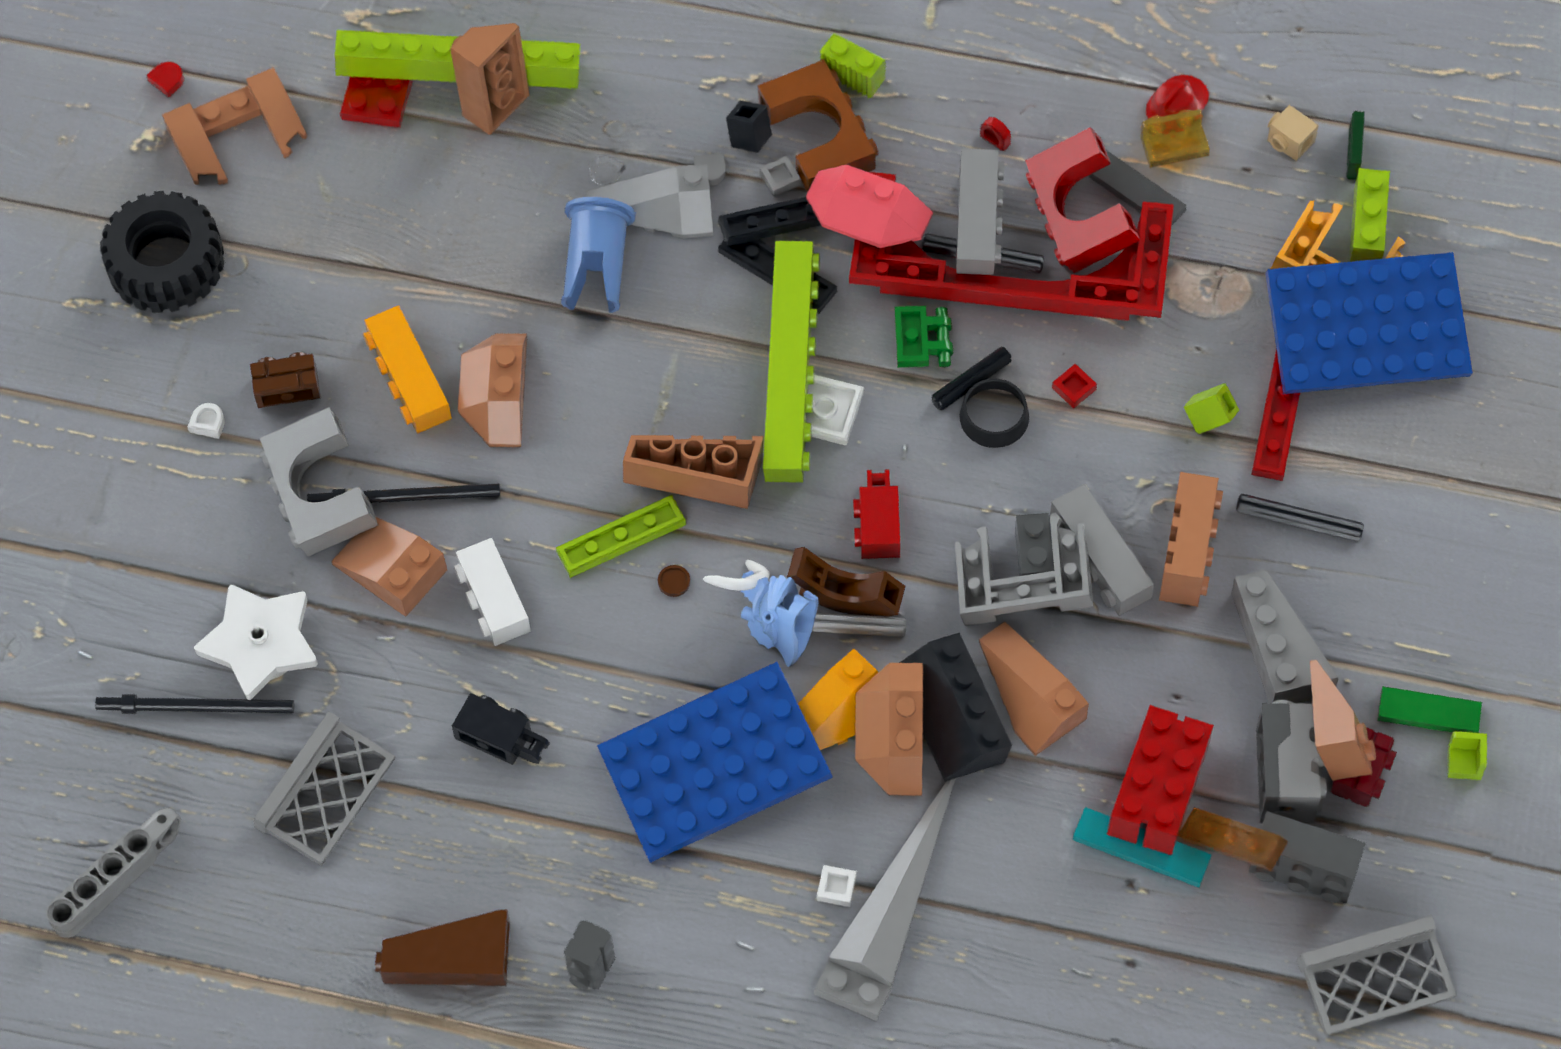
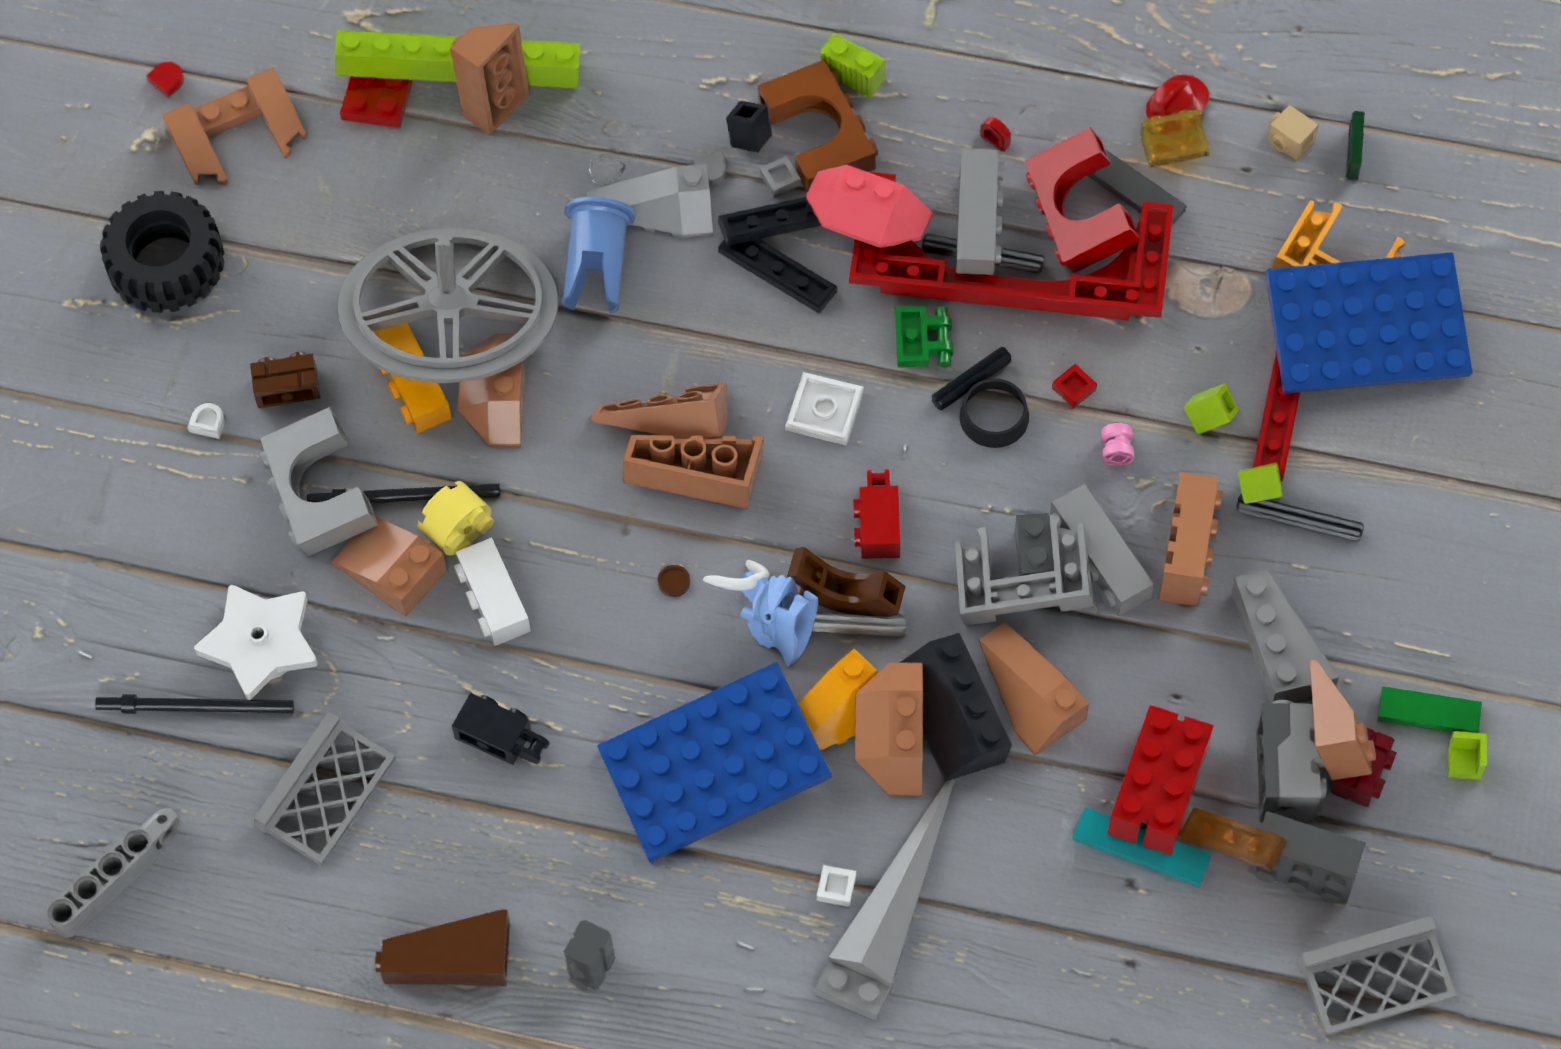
lime tile [556,495,686,578] -> none
lime brick [763,241,820,483] -> none
lime brick [1349,168,1390,262] -> none
none -> light grey wheel [338,228,558,383]
none -> light yellow brick [417,481,494,555]
none -> nougat wedge [591,382,727,439]
none -> bright pink wheel [1101,423,1135,466]
none -> lime panel [1238,463,1284,504]

